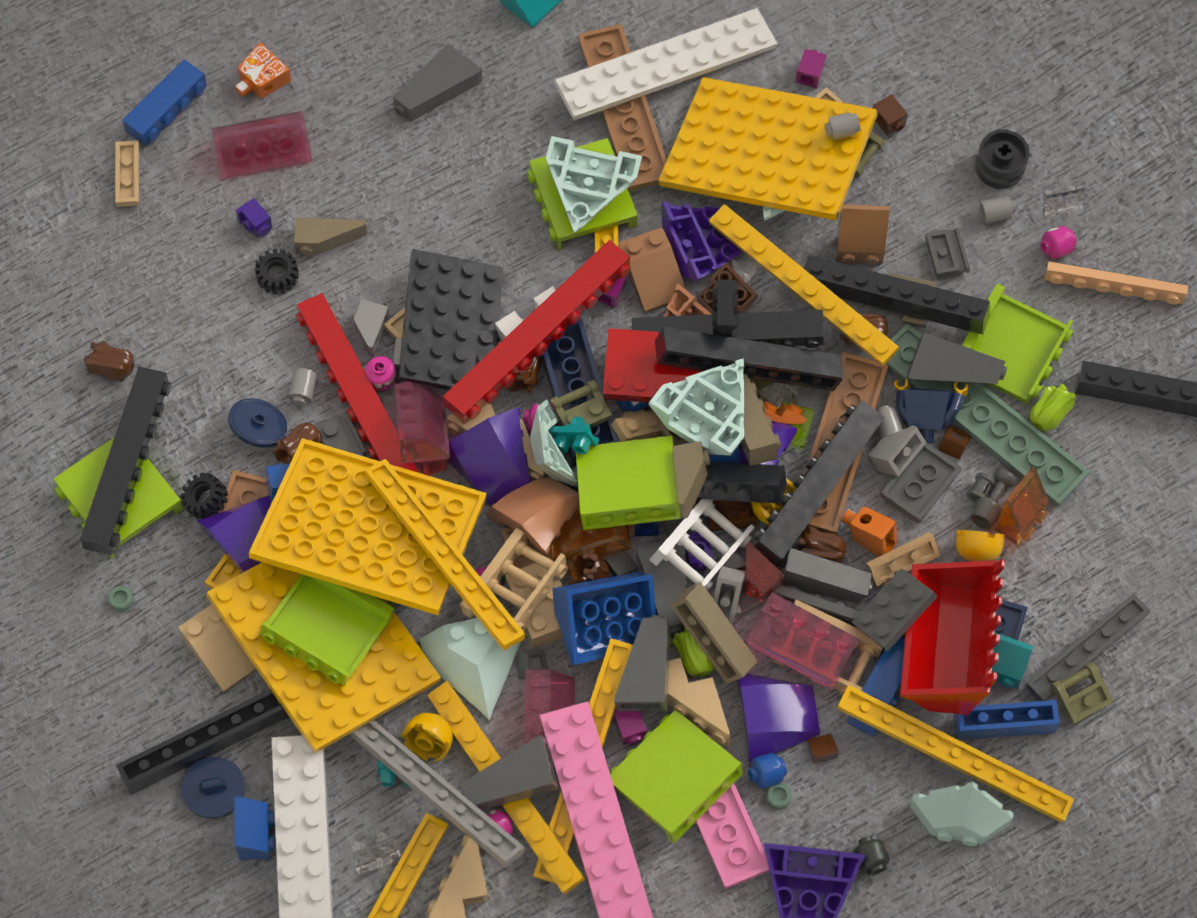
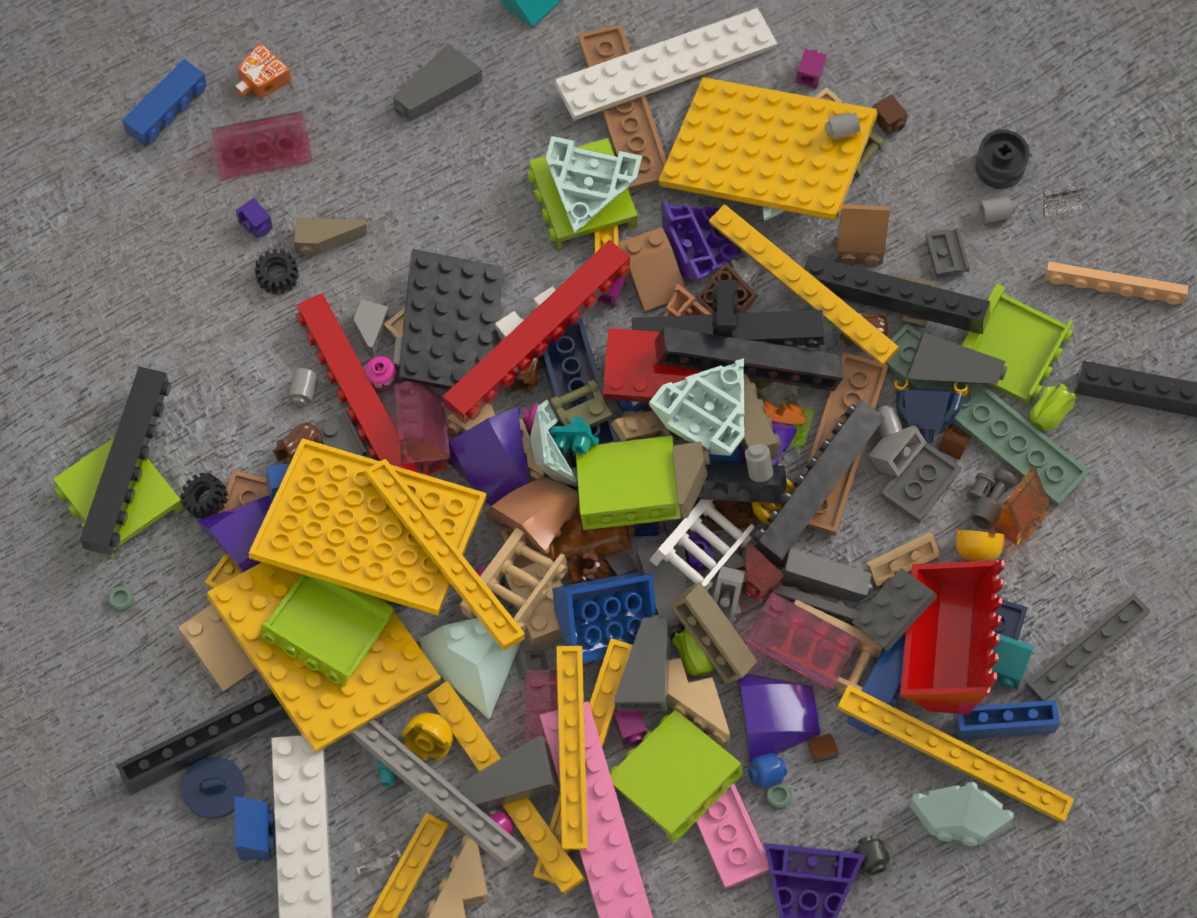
reddish brown piece [84,341,135,380] -> none
tan plate [115,141,140,207] -> none
dark blue shield [228,398,287,447] -> none
reddish brown piece [796,525,846,563] -> none
orange torso [841,507,898,557] -> none
dark pink head [1040,226,1077,259] -> none
olive plate [1050,662,1114,724] -> none
none -> yellow plate [556,646,588,850]
none -> light grey brick [745,444,773,482]

